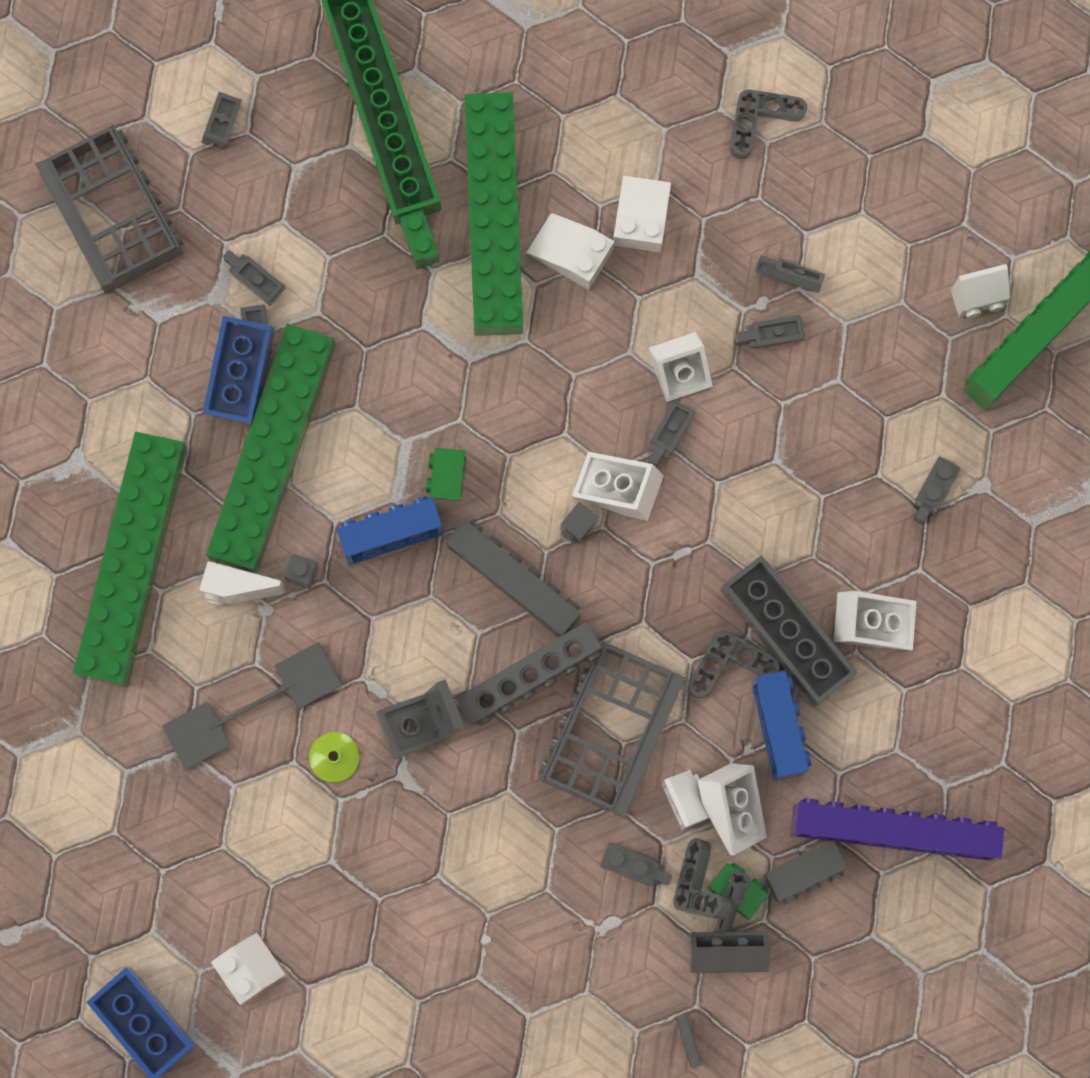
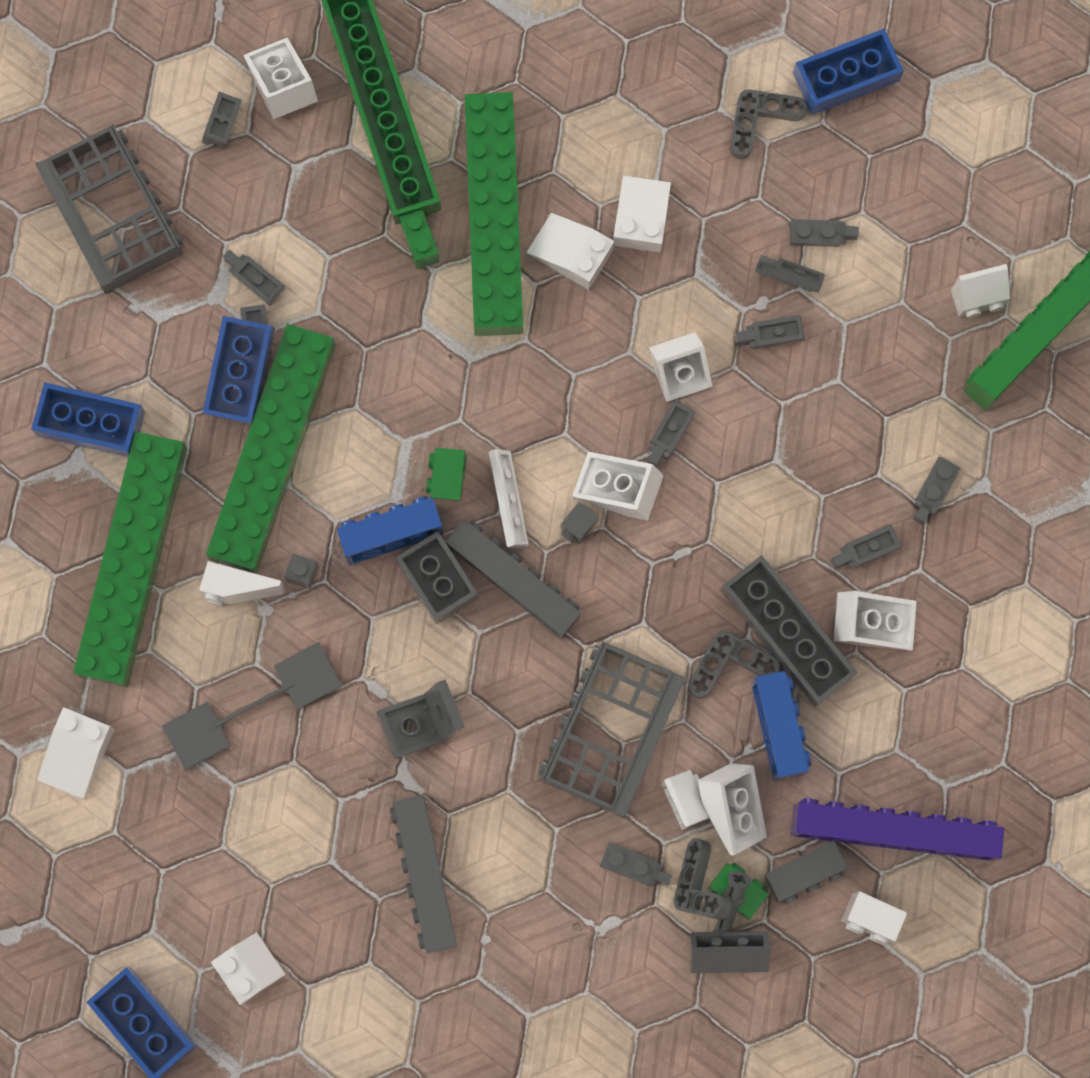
lime dish [309,732,360,783] -> none
dark grey brick [456,621,604,727] -> none
dark grey tile [676,1014,702,1068] -> none
none -> blue brick [31,382,145,457]
none -> white slope [37,707,115,800]
none -> white slope [243,38,318,119]
none -> dark grey brick [390,795,457,953]
none -> dark grey brick [395,531,479,625]
none -> white tile [489,449,528,548]
none -> dark grey hinge [790,219,859,247]
none -> blue brick [793,28,904,115]
none -> dark grey hinge [831,525,901,569]
none -> white brick [841,891,907,945]

